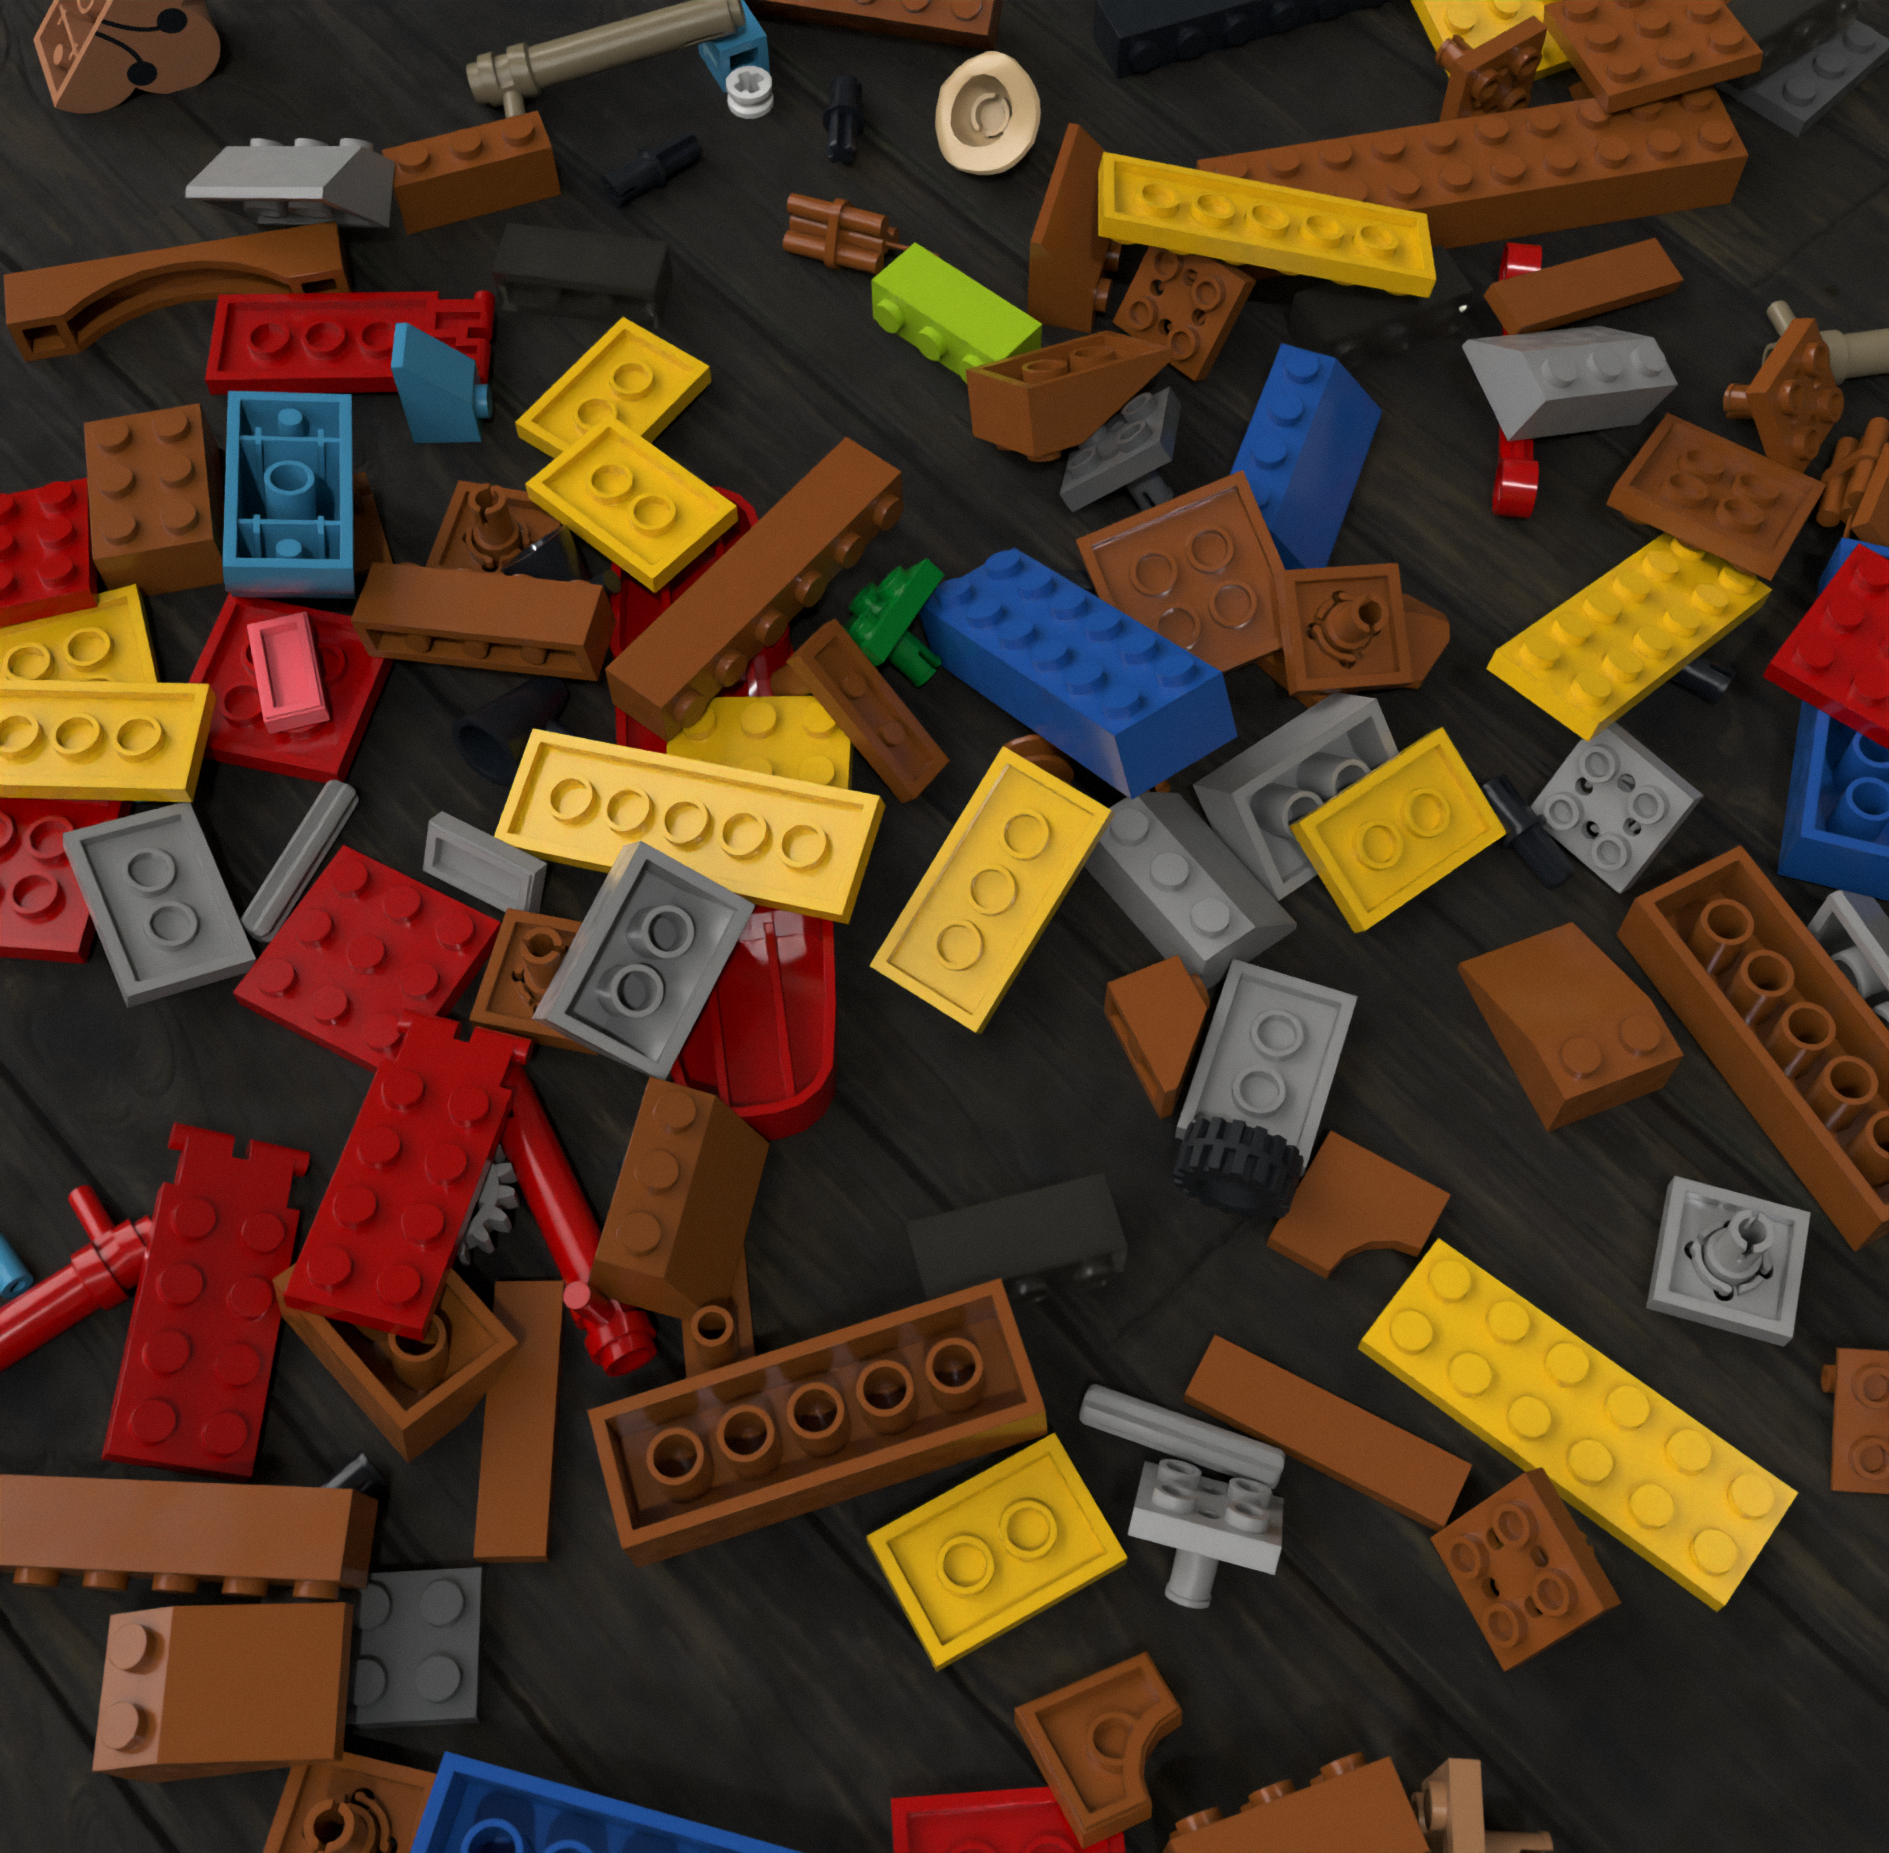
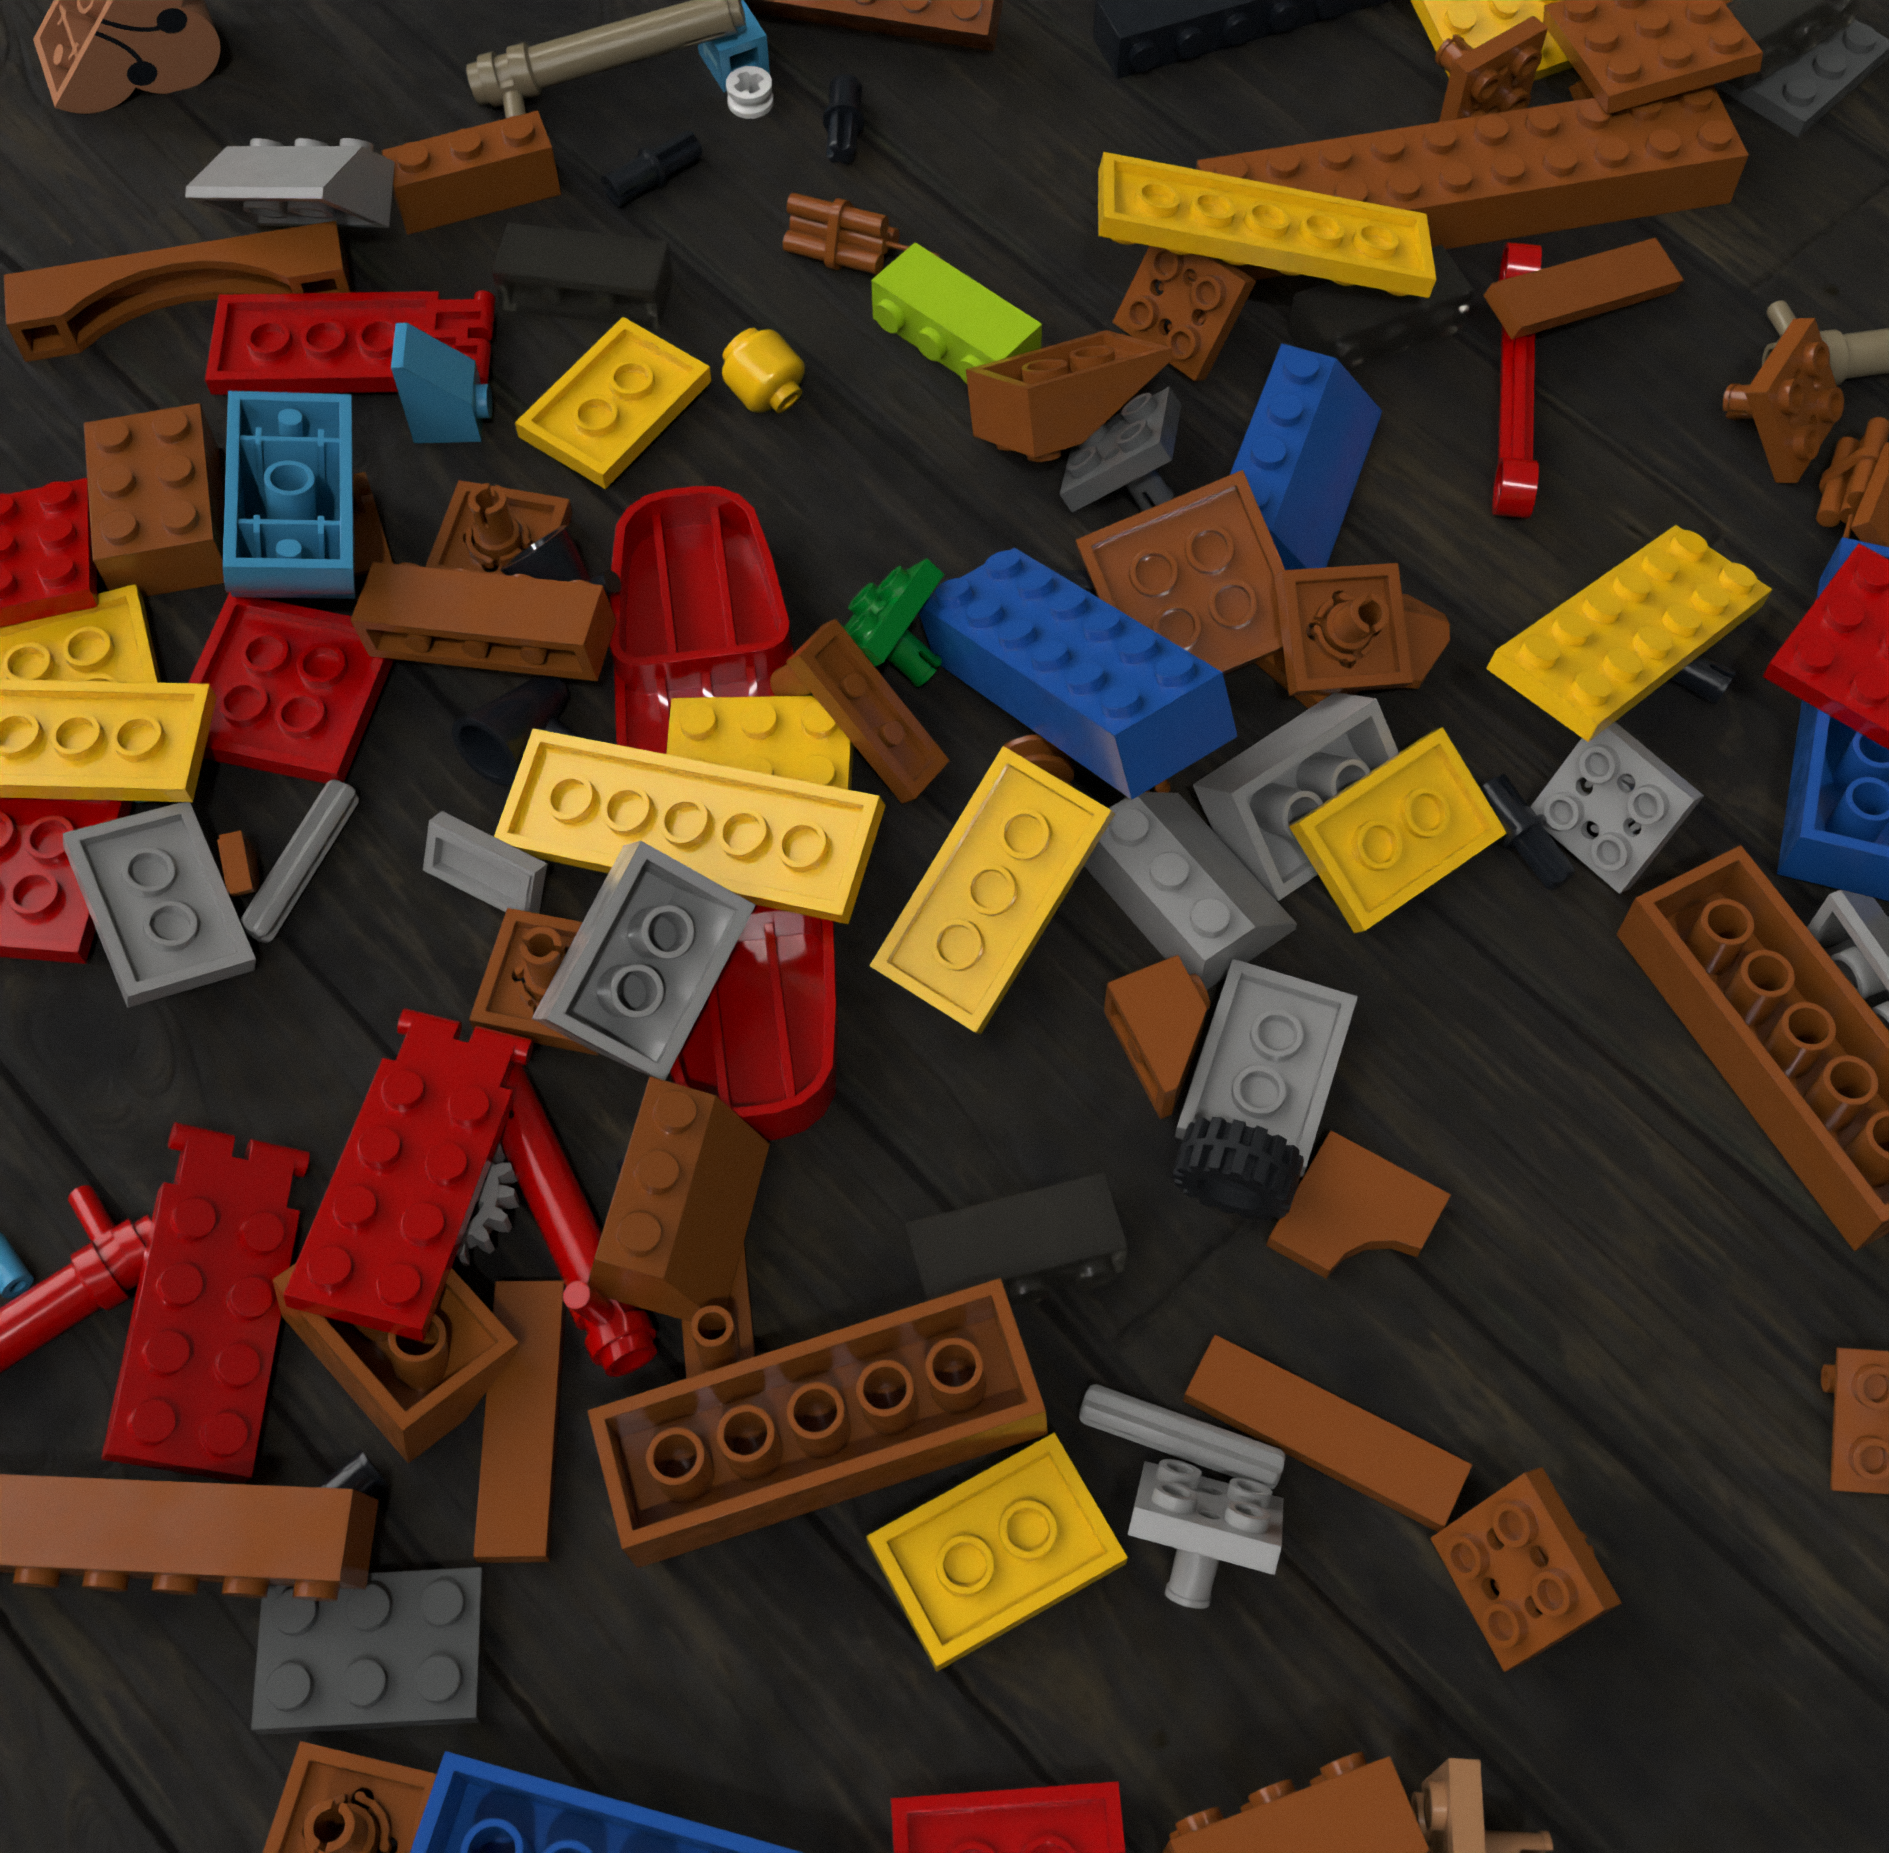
dark orange slope [92,1602,354,1783] -> none
red plate [232,845,502,1074] -> none
coral tile [247,611,330,734] -> none
yellow plate [525,414,738,593] -> none
dark orange brick [605,436,904,742] -> none
tan hat [935,51,1041,175] -> none
dark orange tile [1014,1651,1182,1849] -> none
dark orange slope [1027,123,1125,333] -> none
yellow plate [1357,1238,1798,1612] -> none
dark orange slope [1457,922,1684,1132] -> none
light grey slope [1462,326,1678,441] -> none
dark orange plate [1606,413,1827,581] -> none
light grey plate [1646,1176,1811,1347] -> none
none -> dark orange tile [217,830,259,897]
none -> yellow head [722,327,805,413]

